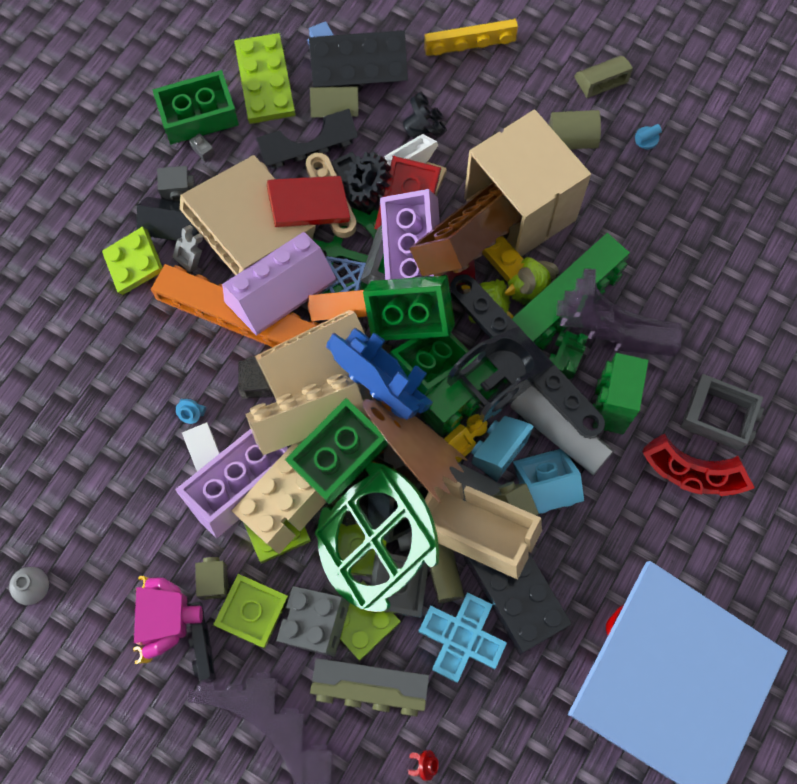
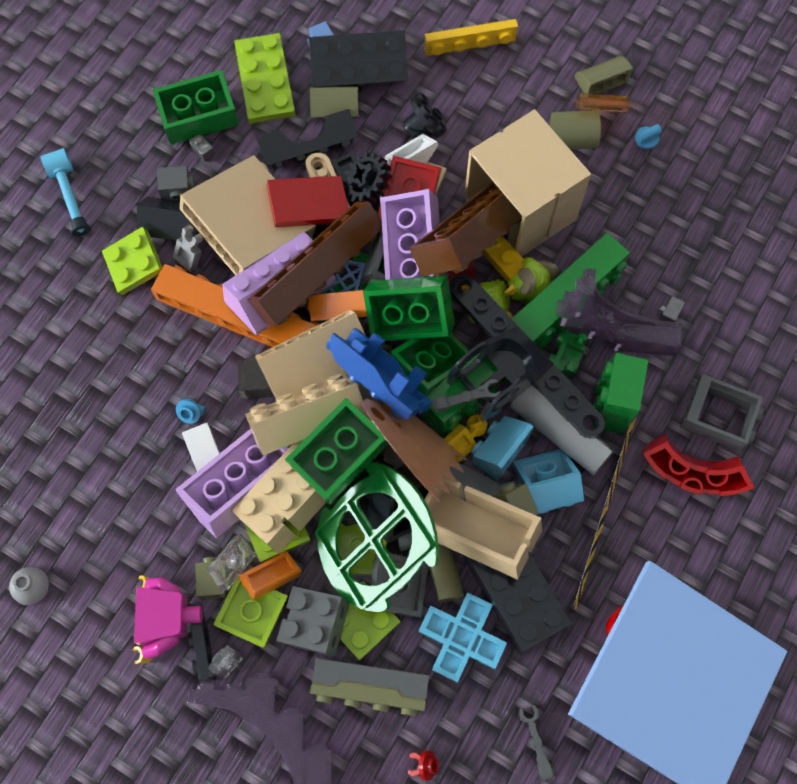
none -> medium azure piece [40,148,91,237]
none -> clear plate [207,534,256,592]
none -> clear plate [207,644,243,678]
none -> orange tile [239,551,302,600]
none -> reddish brown brick [247,202,382,326]
none -> dark grey piece [433,379,501,413]
none -> dark grey piece [519,704,553,780]
none -> sticker [574,415,637,610]
none -> clear orange slope [575,93,631,112]
none -> flat silver piece [658,296,685,326]

